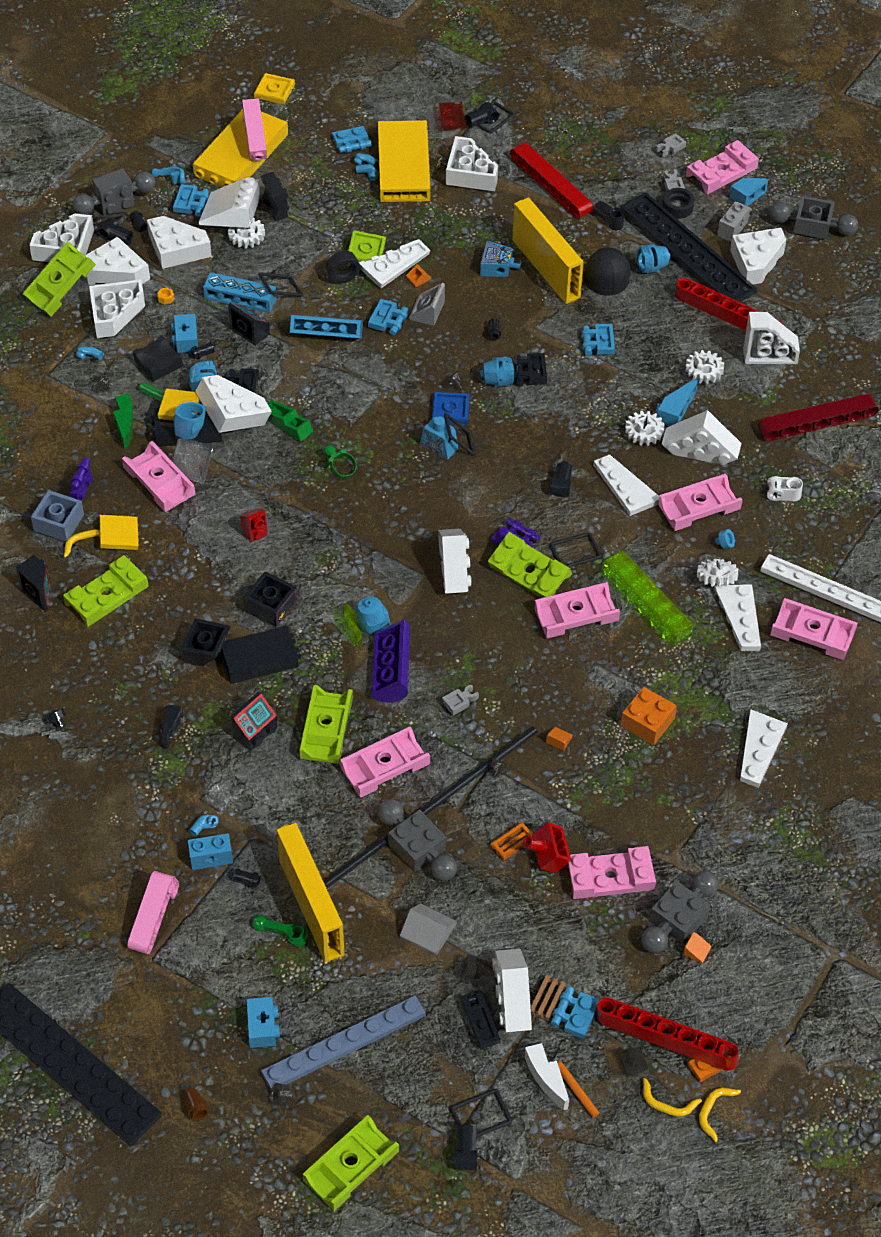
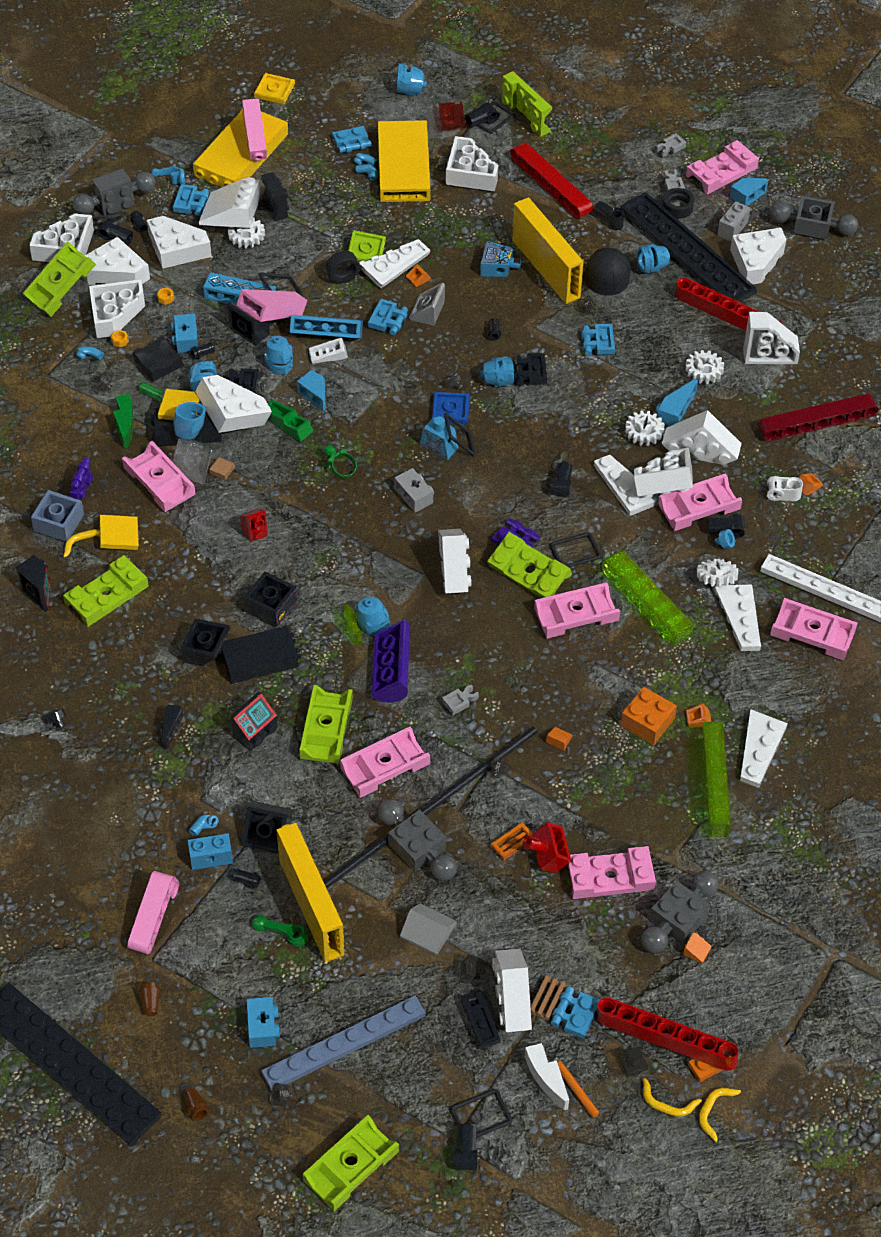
none -> light orange tile [111,330,129,348]
none -> reddish brown cone [139,983,160,1016]
none -> medium nougat tile [209,457,235,480]
none -> bright pink slope [237,289,307,322]
none -> black slope [241,801,293,853]
none -> dark azure helmet [264,336,293,375]
none -> dark azure slope [297,370,326,411]
none -> white slope [308,338,348,364]
none -> light grey brick [394,468,434,512]
none -> dark azure helmet [397,63,427,95]
none -> lime piece [501,71,552,137]
none -> white brick [634,448,693,497]
none -> orange slope [686,704,712,728]
none -> clear neon green brick [701,722,731,837]
none -> black piece [708,514,745,538]
none -> orange slope [799,473,823,496]

